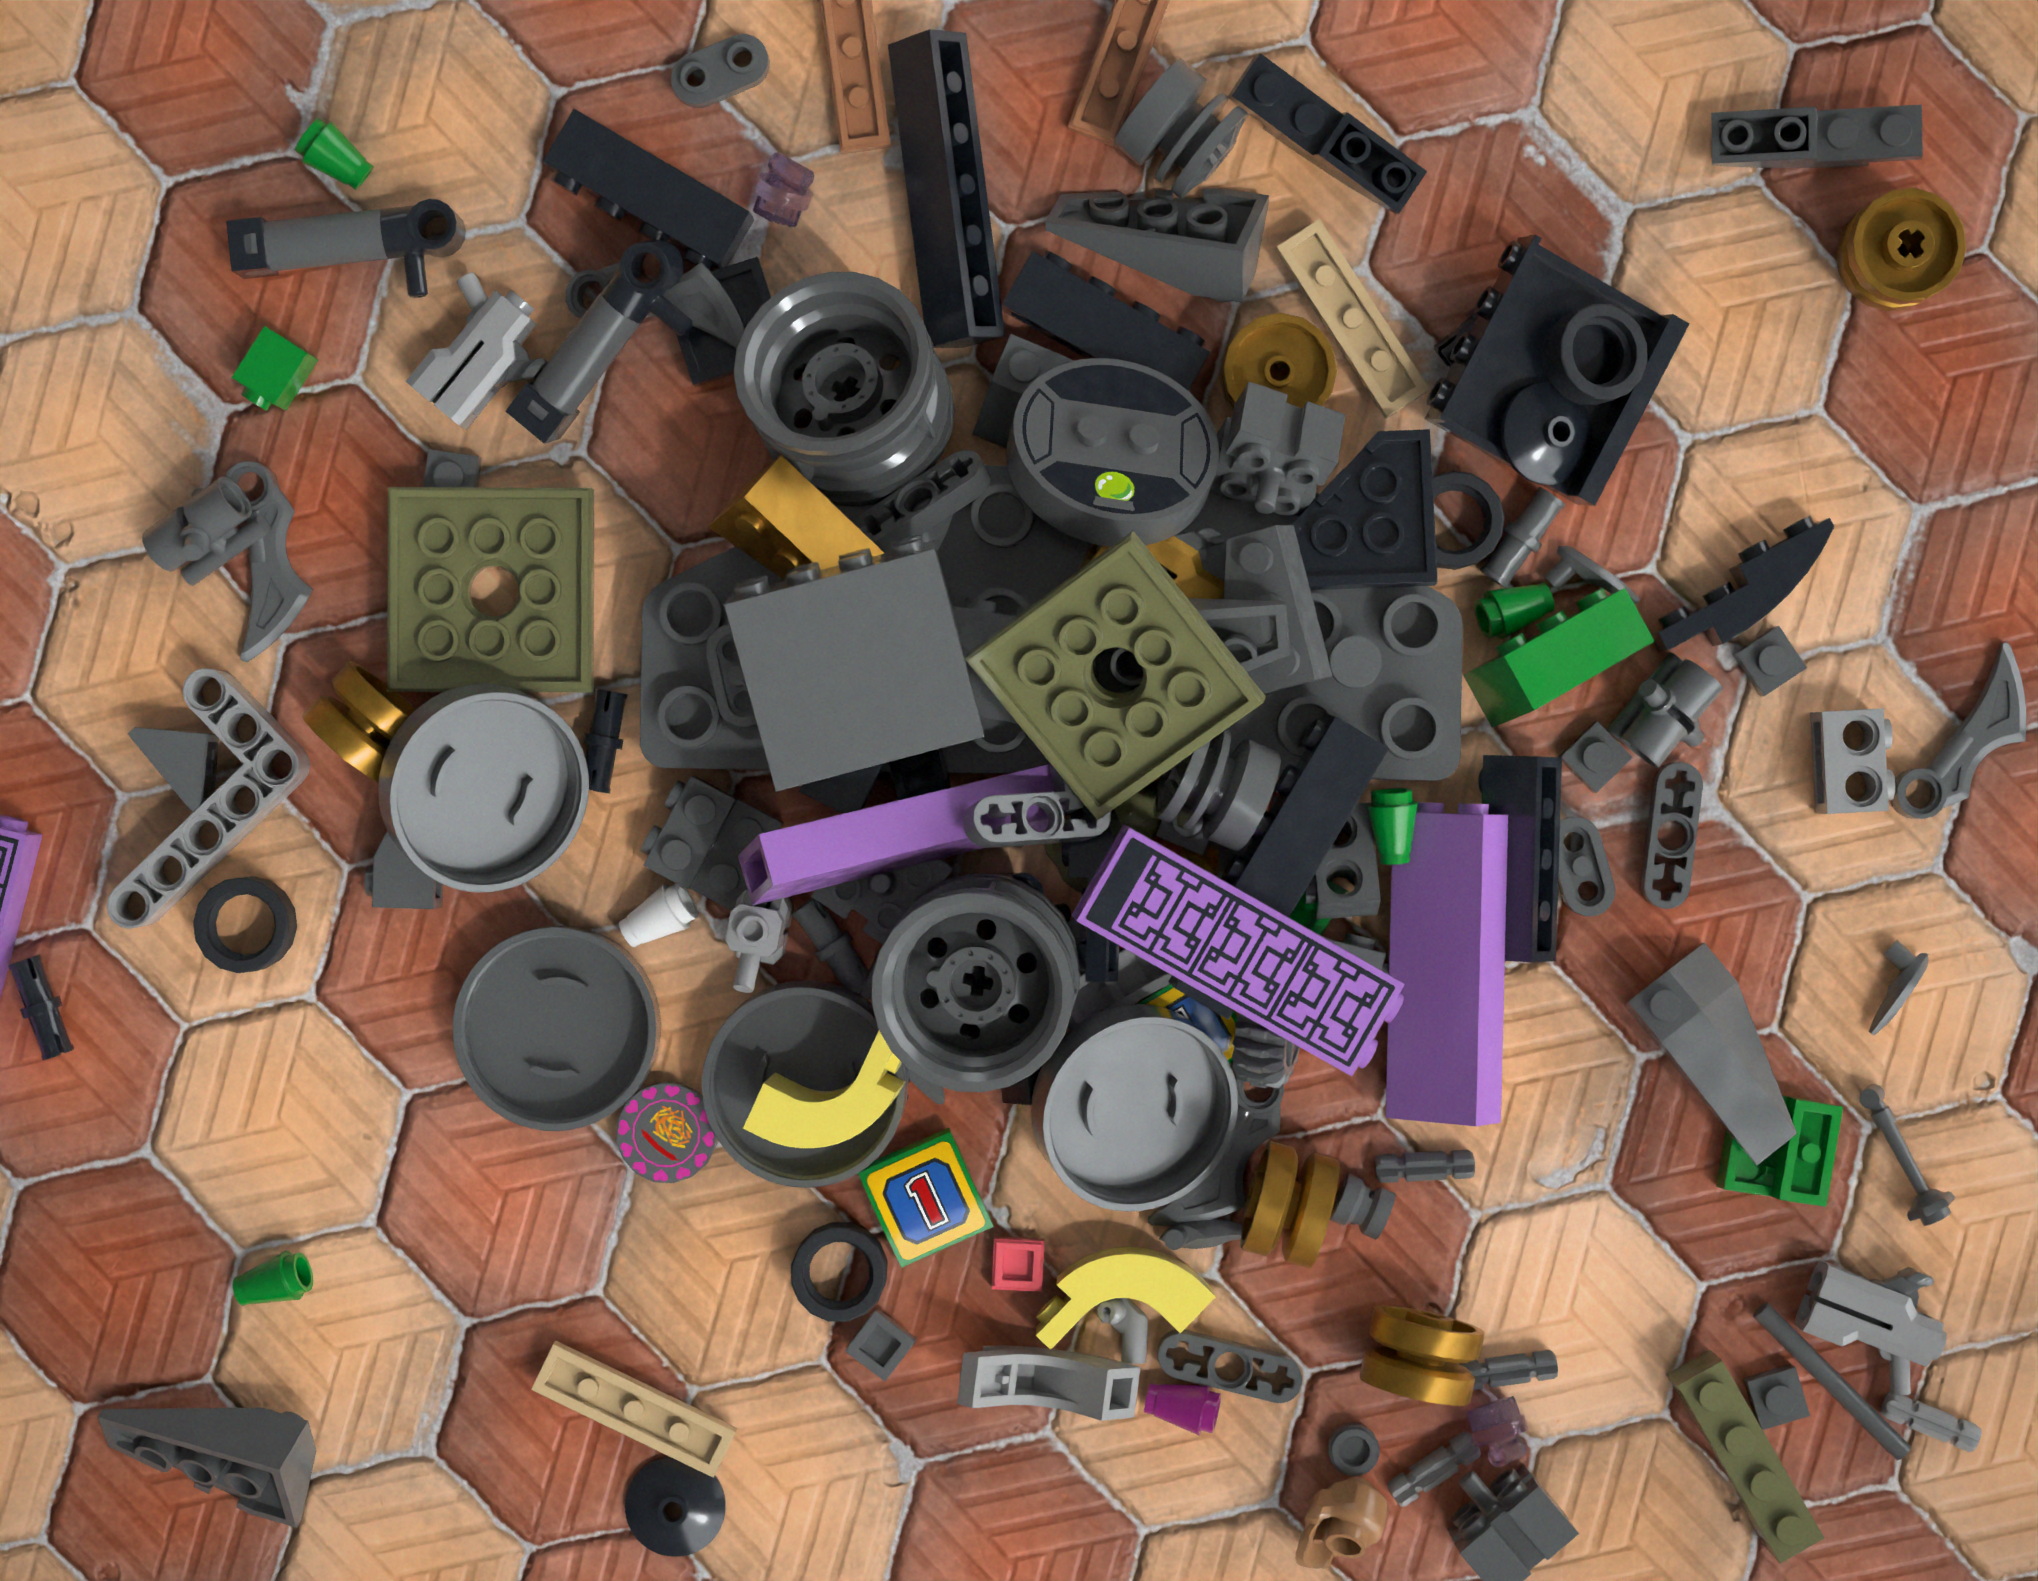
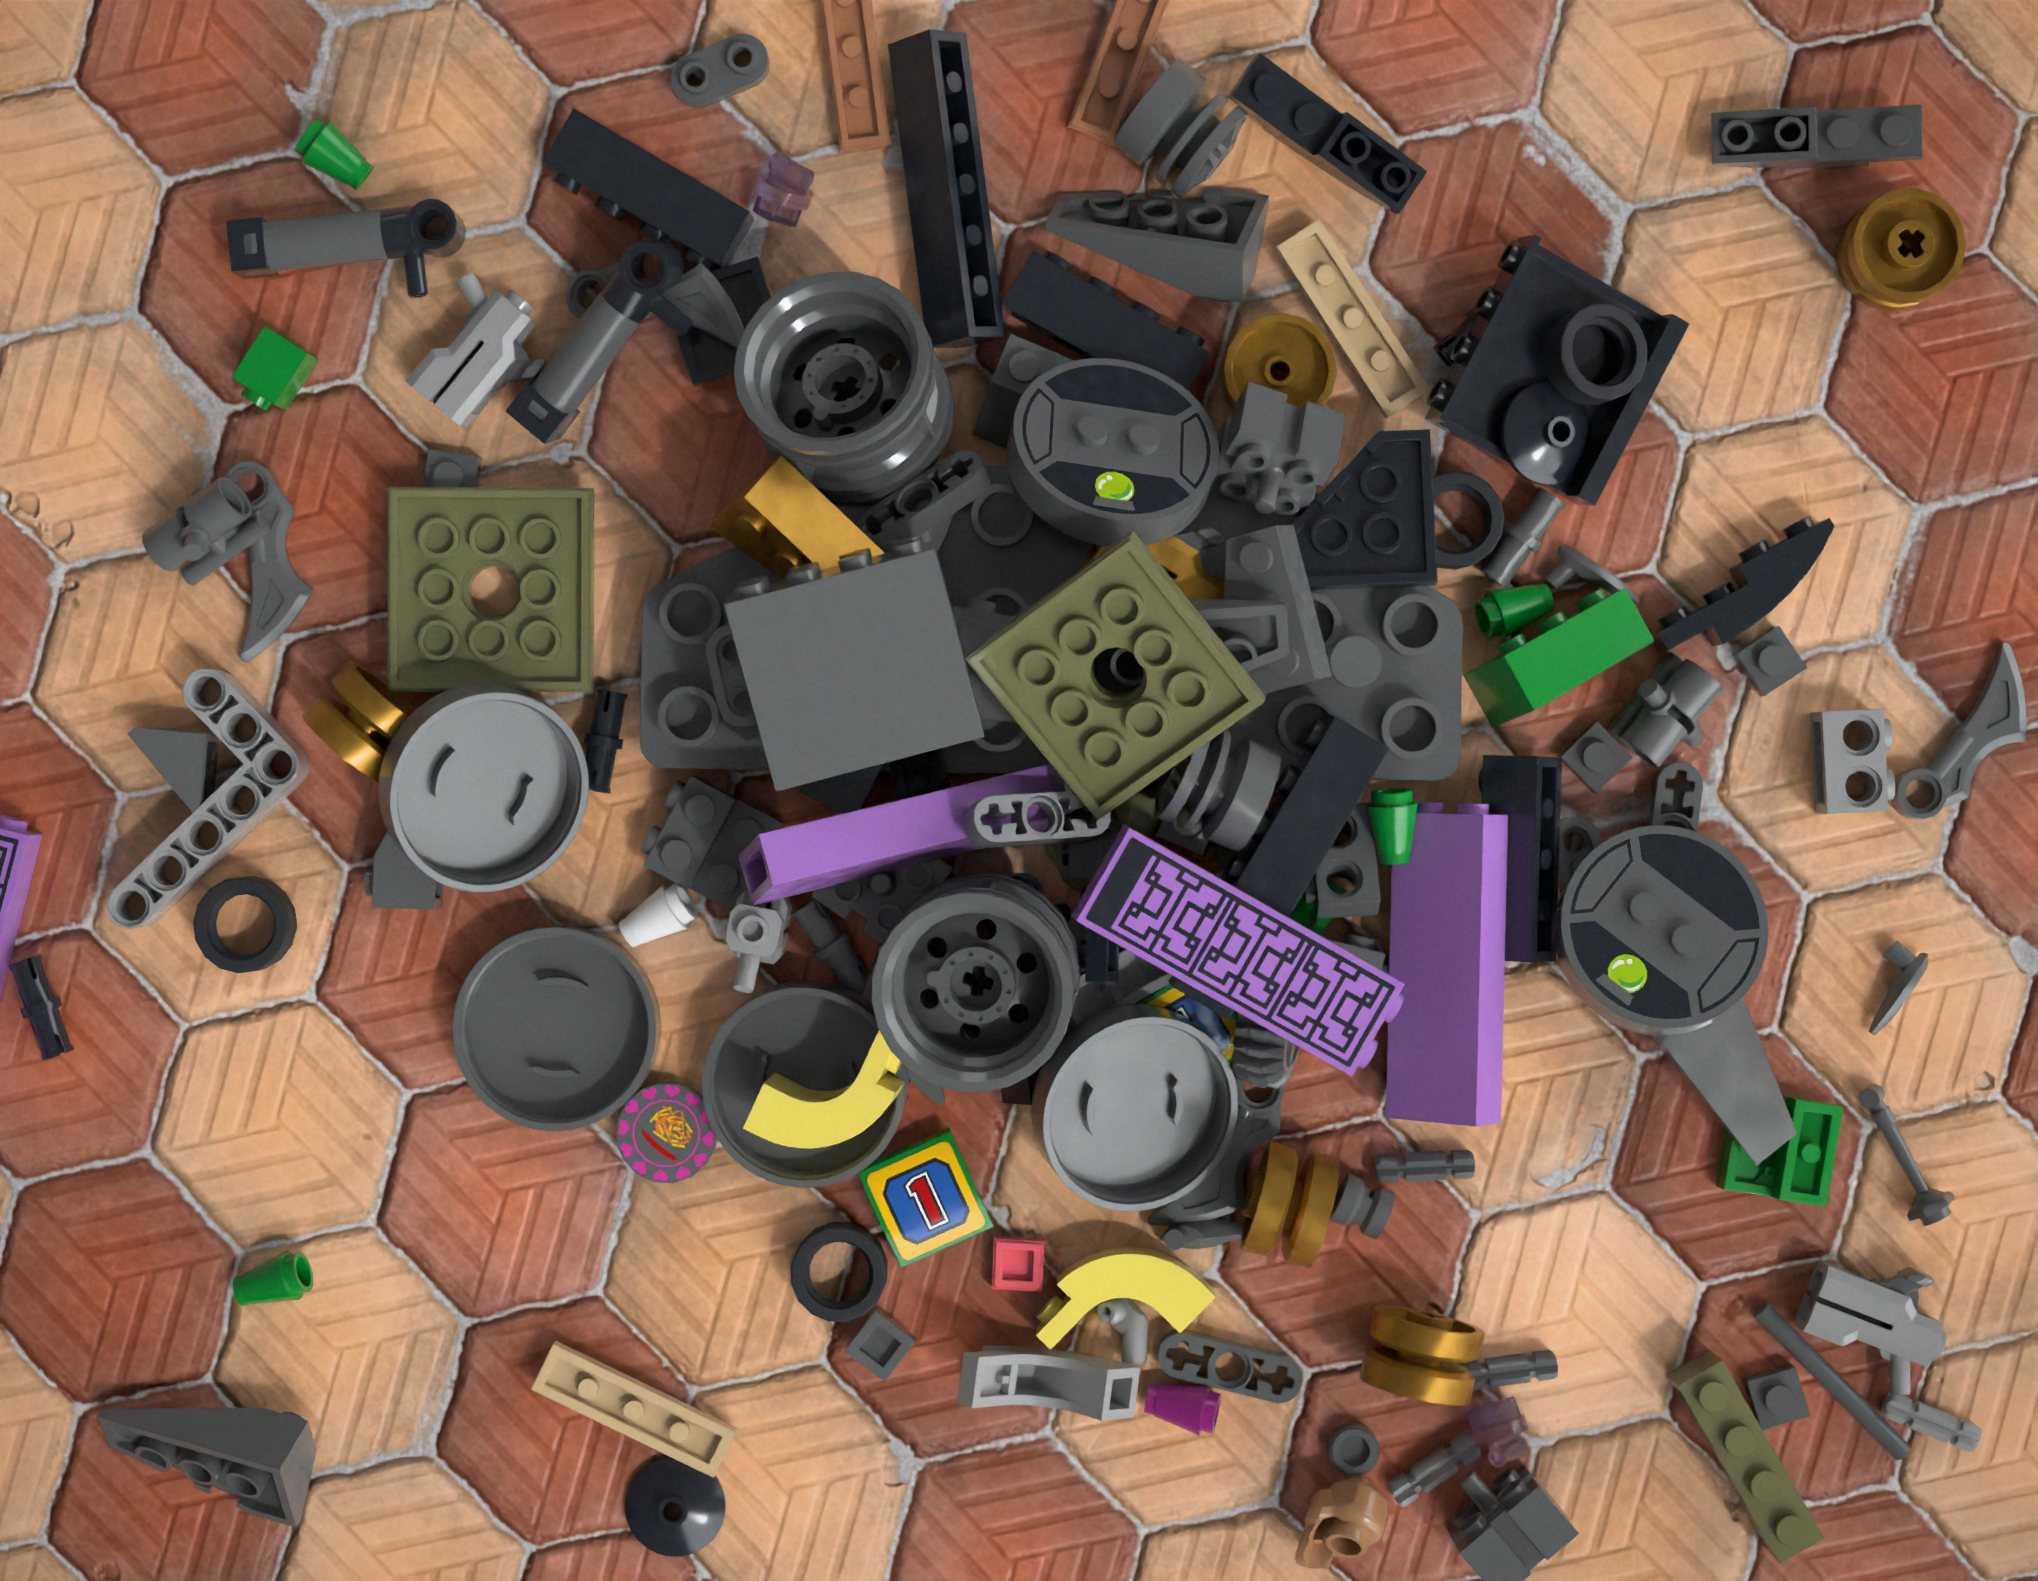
none -> piece [1554,825,1769,1036]

